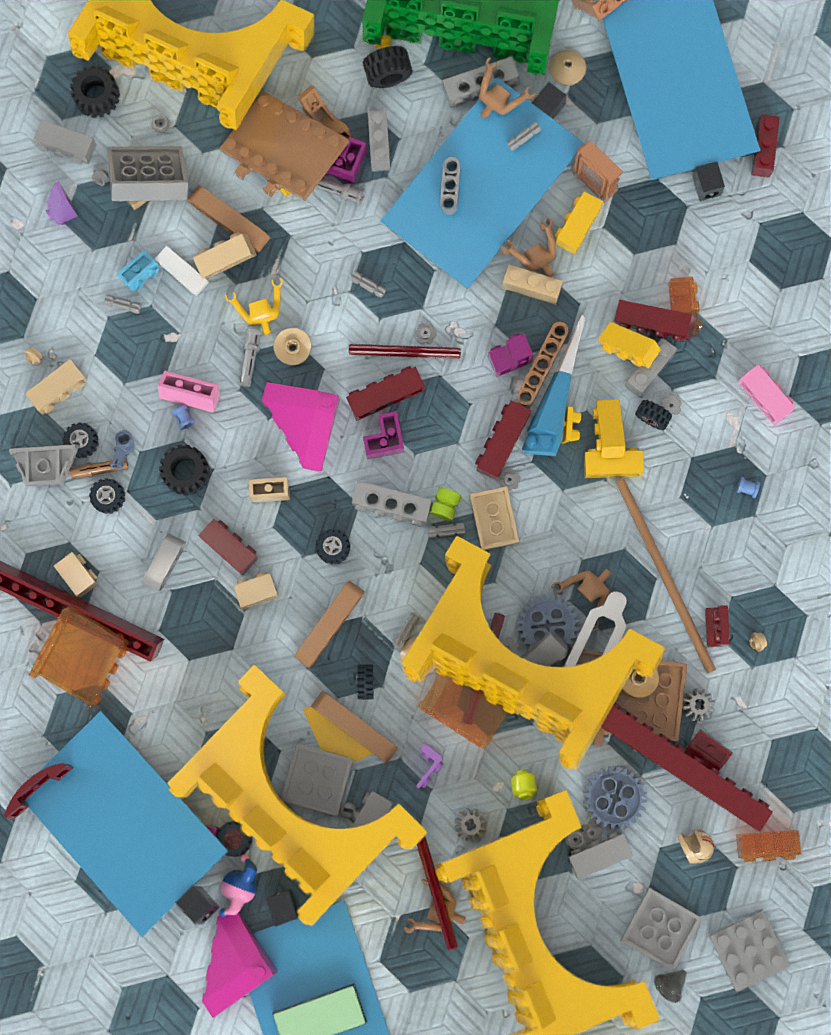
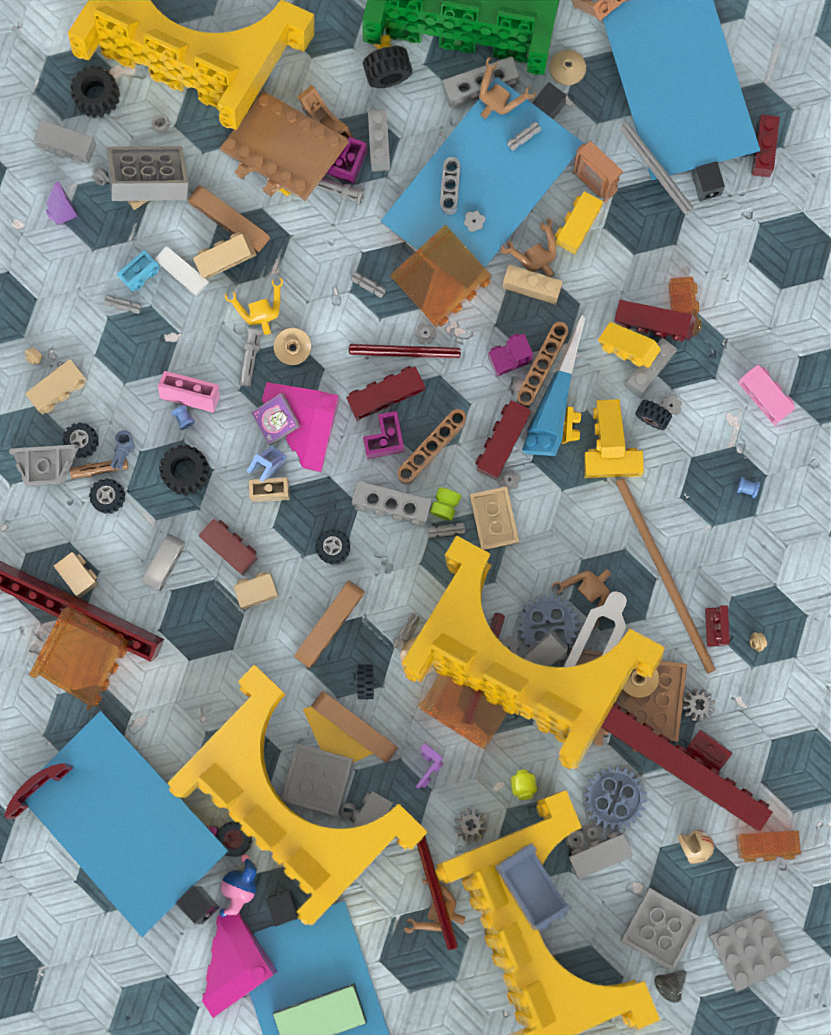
none -> light blue window [247,446,287,482]
none -> tile [251,393,301,445]
none -> clear orange panel [390,224,492,328]
none -> medium nougat beam [397,409,466,485]
none -> light grey plant [464,211,485,232]
none -> sand blue panel [495,844,571,931]
none -> light grey axle [620,122,693,215]

